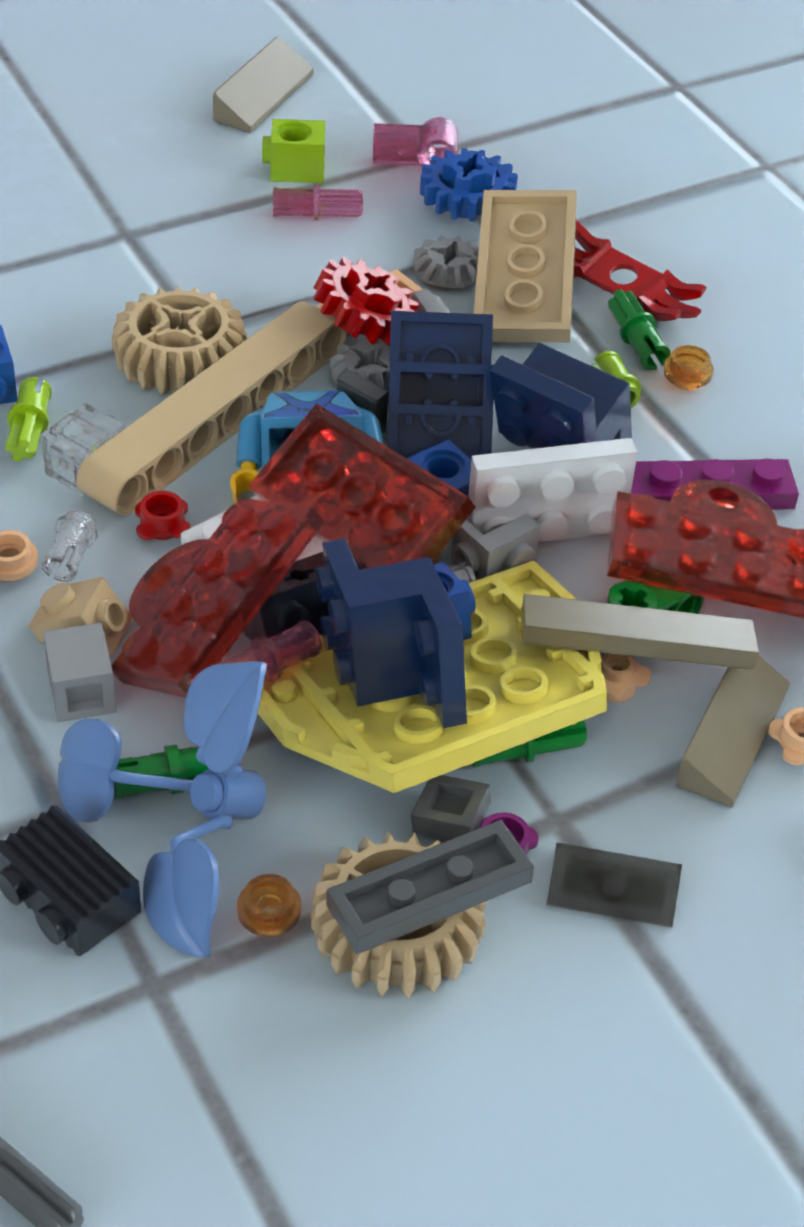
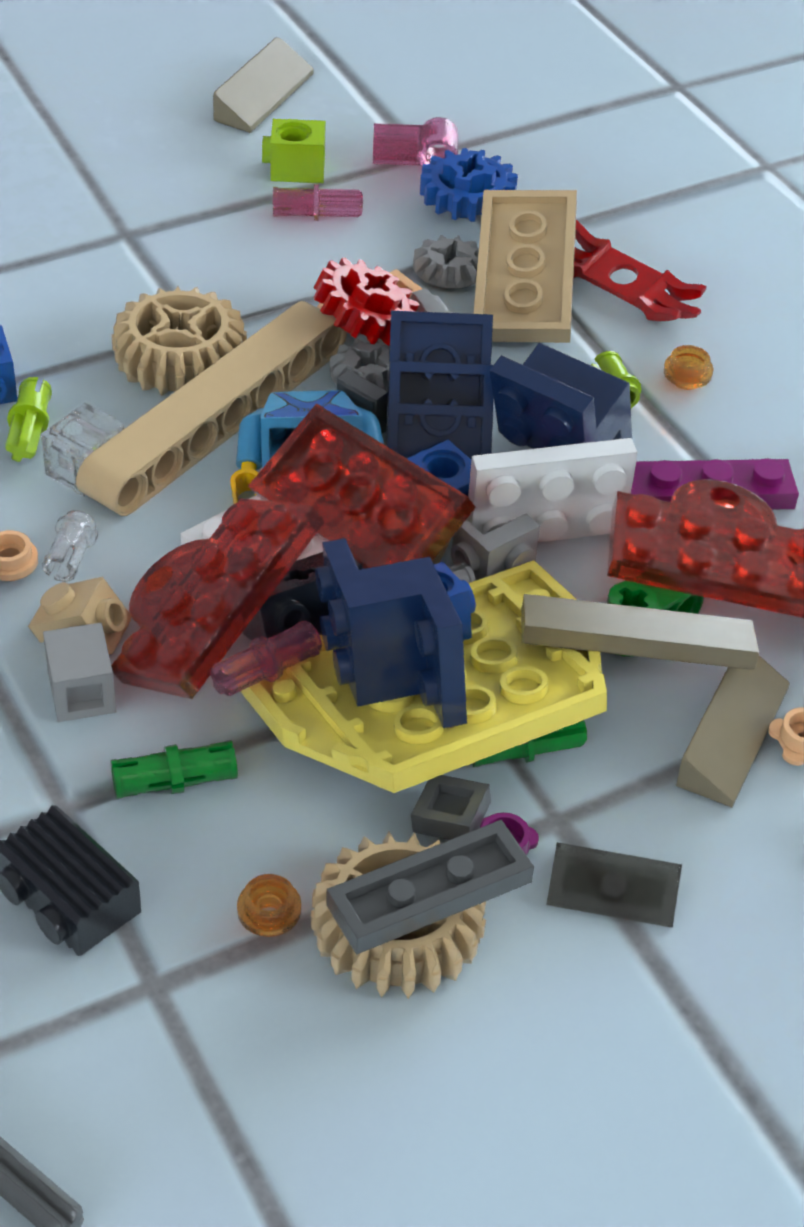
medium blue plant [58,661,267,957] -> none
red plate [135,491,190,541] -> none
light nougat plate [601,653,651,702] -> none
green axle [608,289,671,370] -> none

